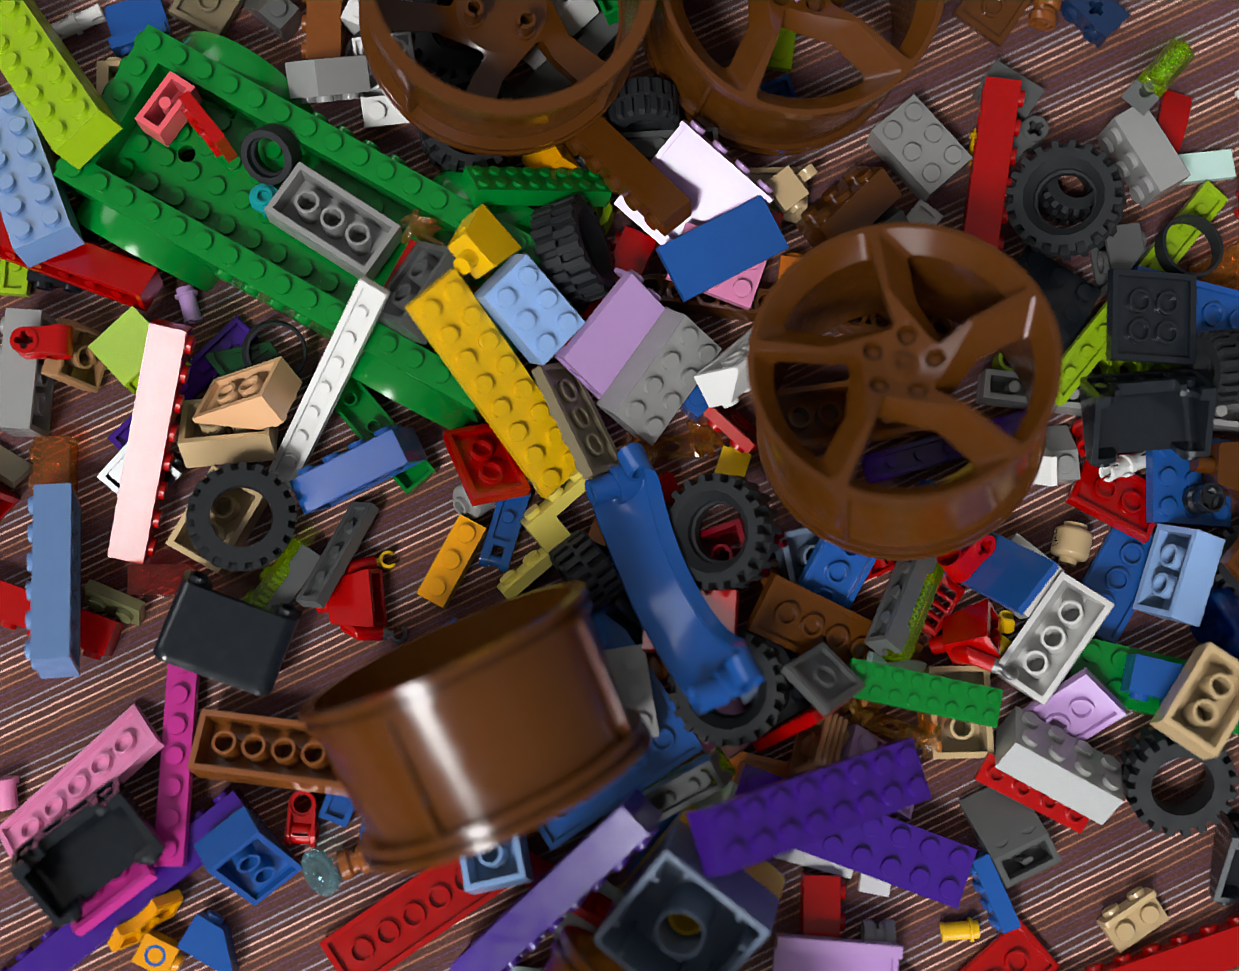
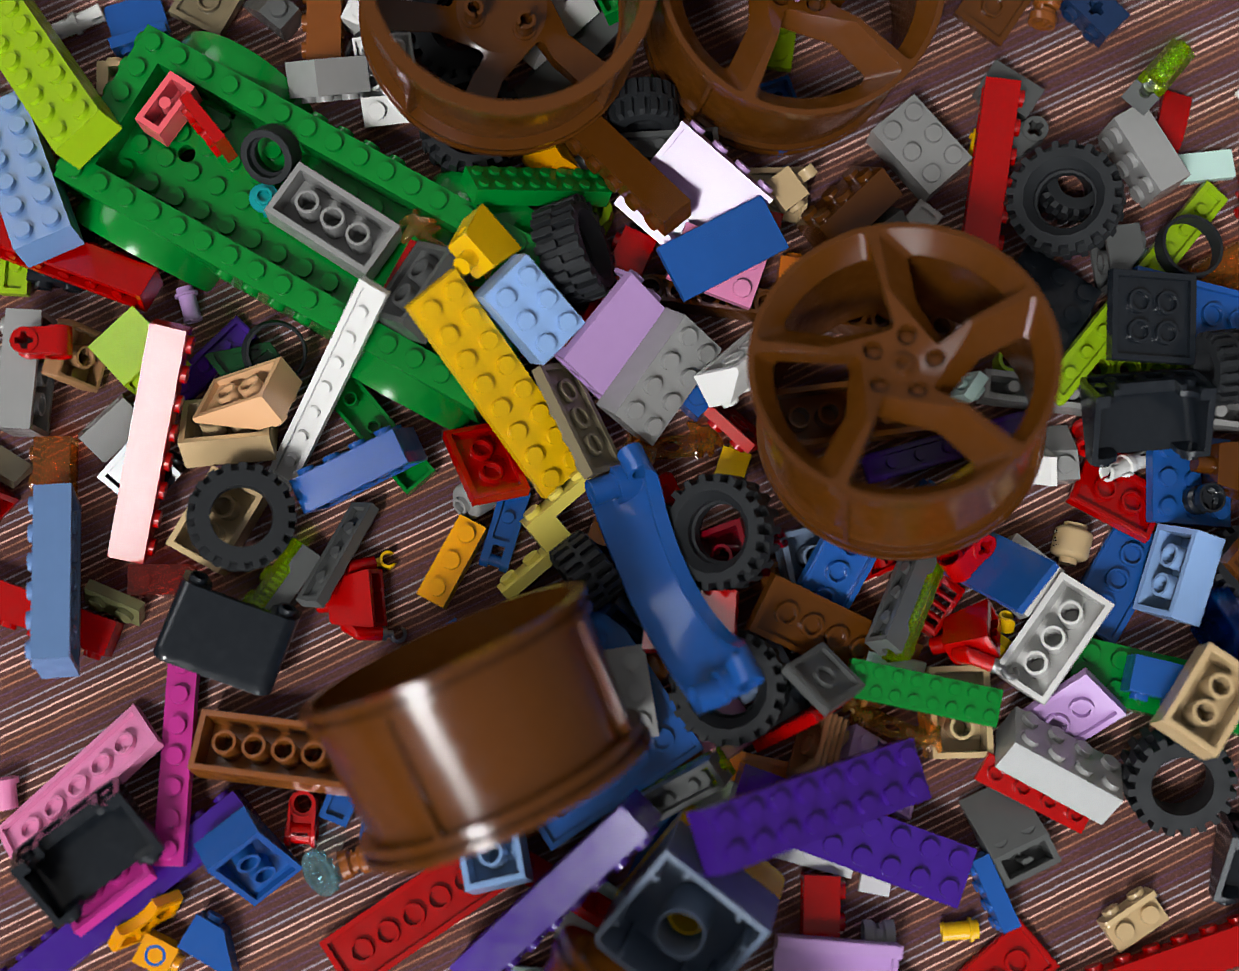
none -> light grey panel [78,394,134,462]
none -> light aqua plate [949,371,989,403]

